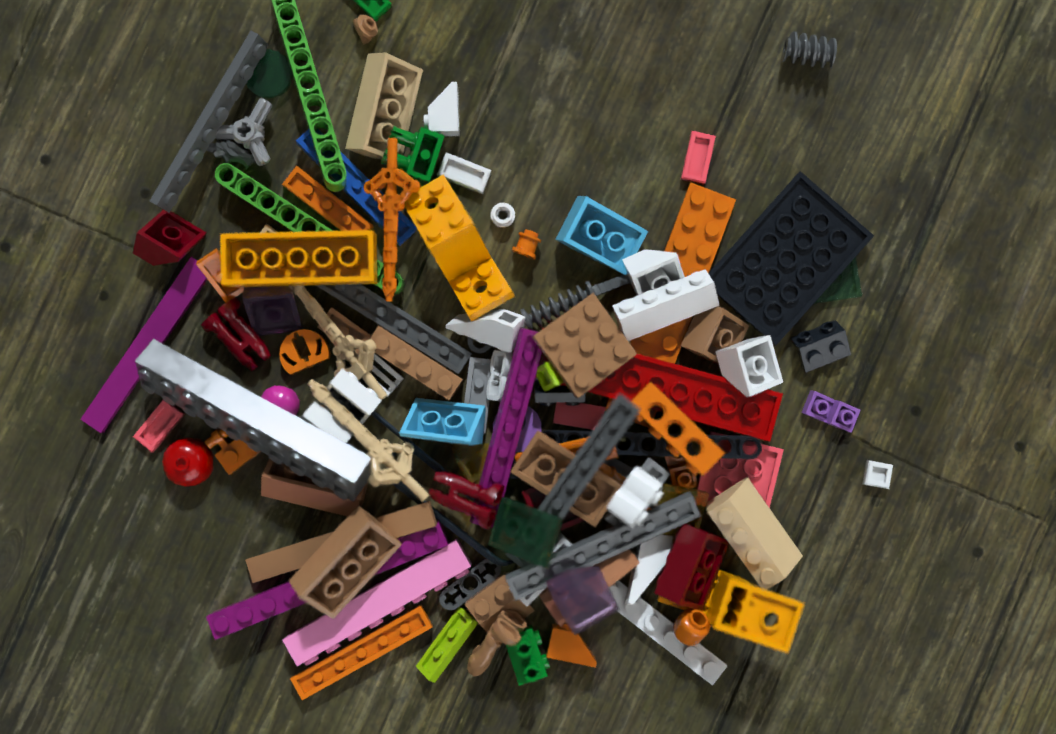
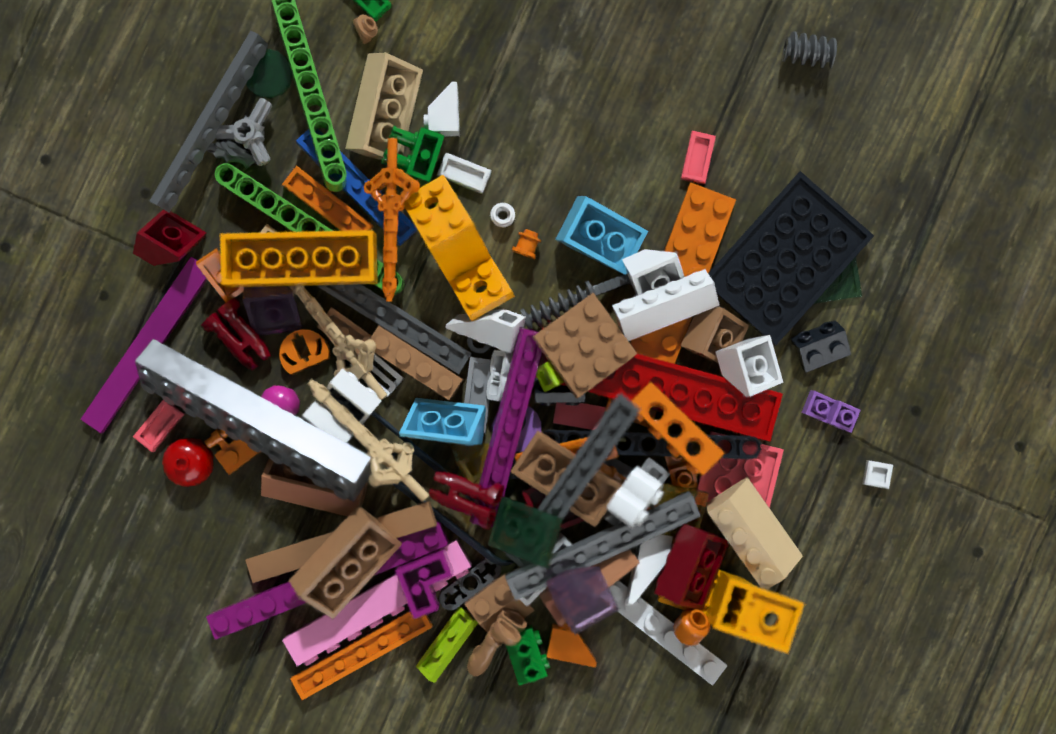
none -> magenta brick [395,549,454,619]

